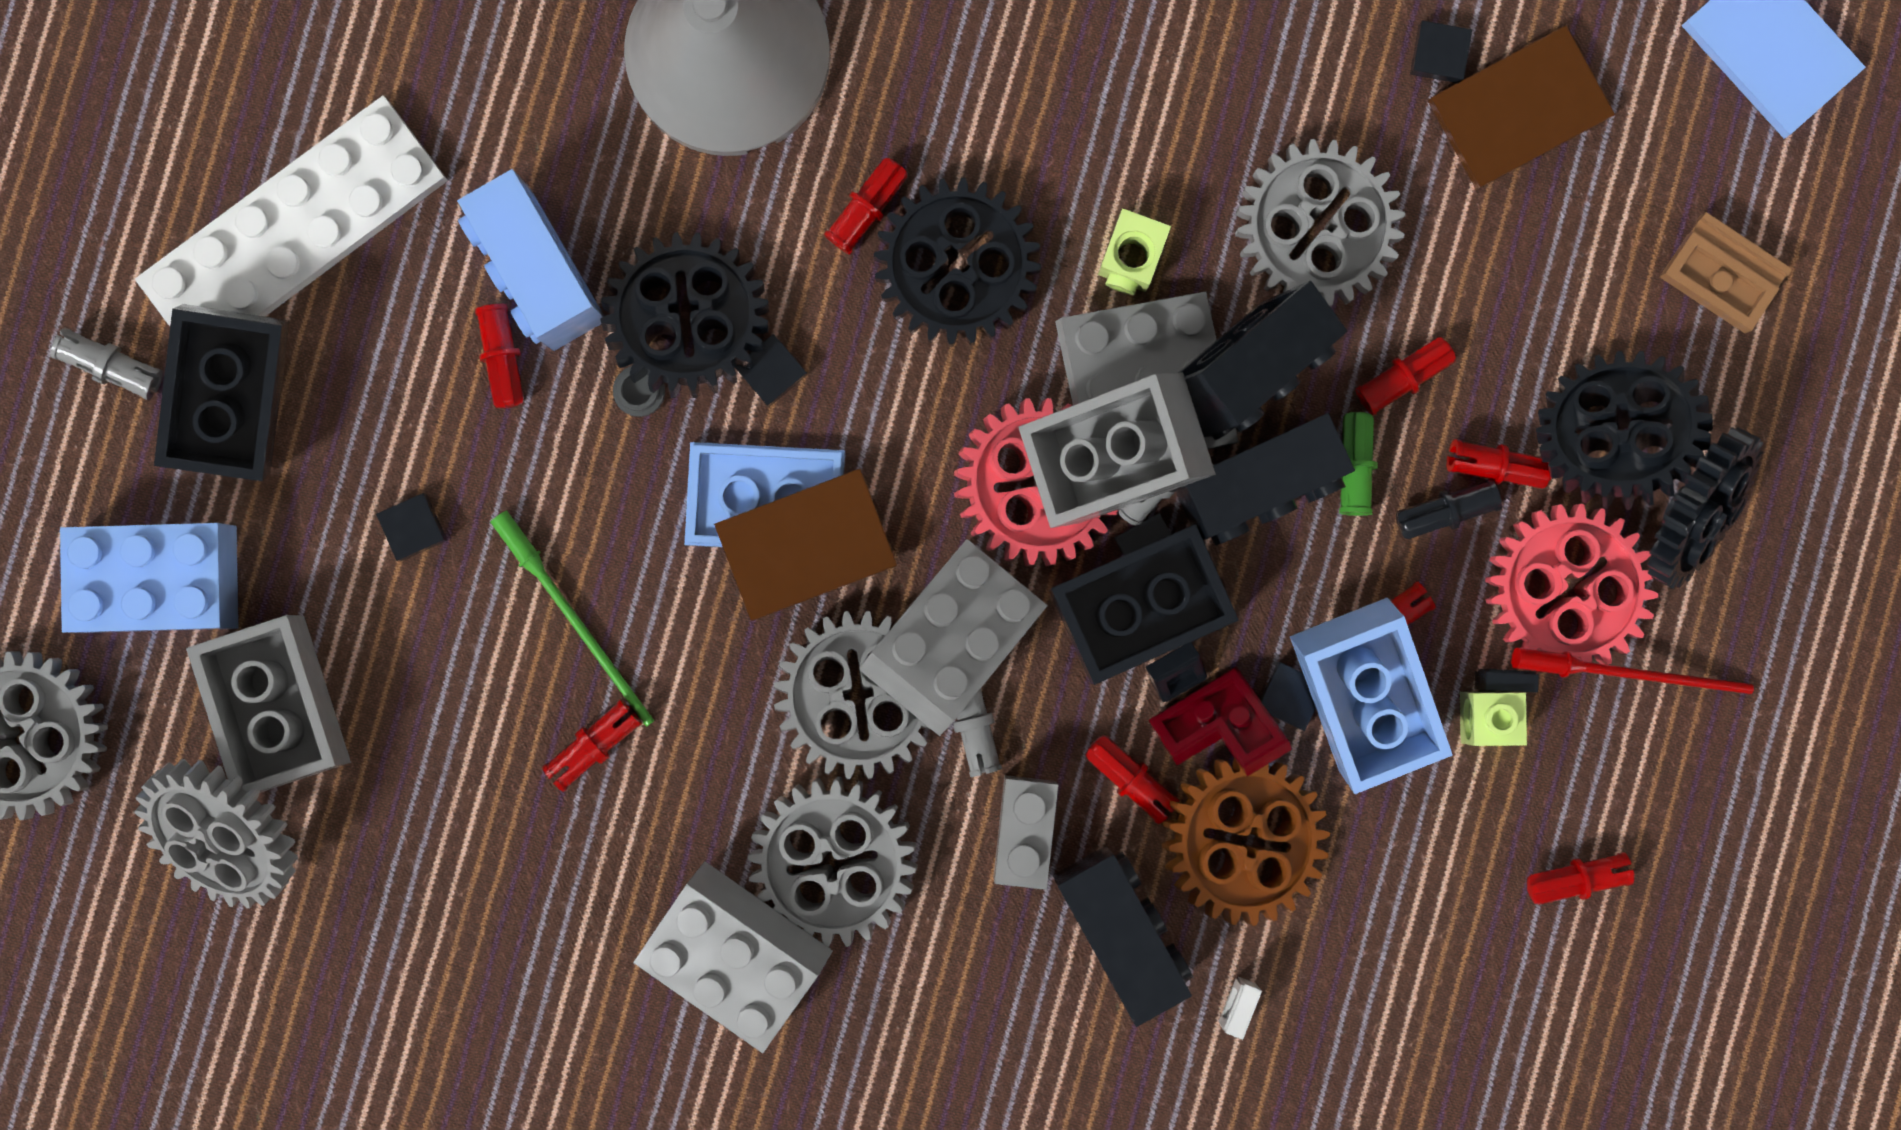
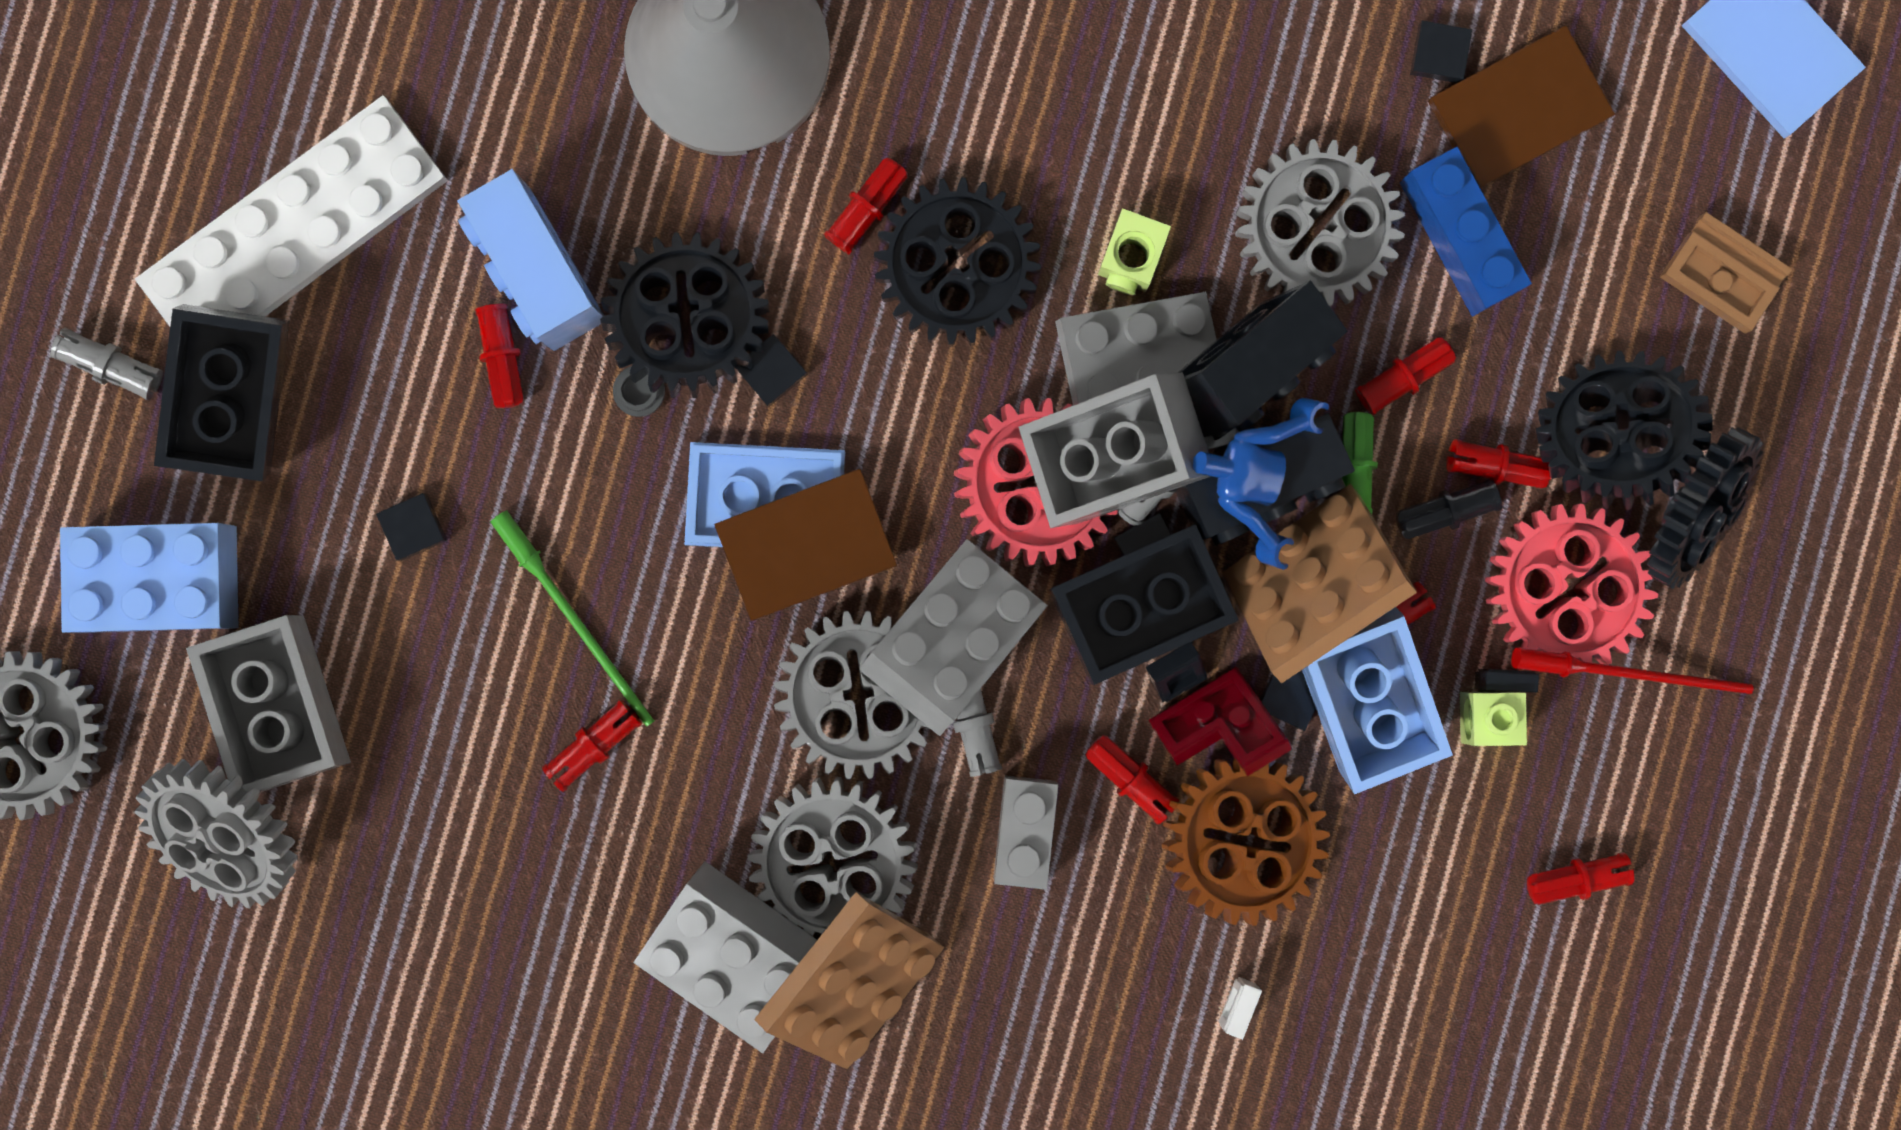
black brick [1053,845,1194,1027] -> none
none -> medium nougat plate [754,892,944,1069]
none -> blue piece [1192,398,1329,570]
none -> medium nougat plate [1222,484,1417,683]
none -> blue brick [1400,147,1532,317]

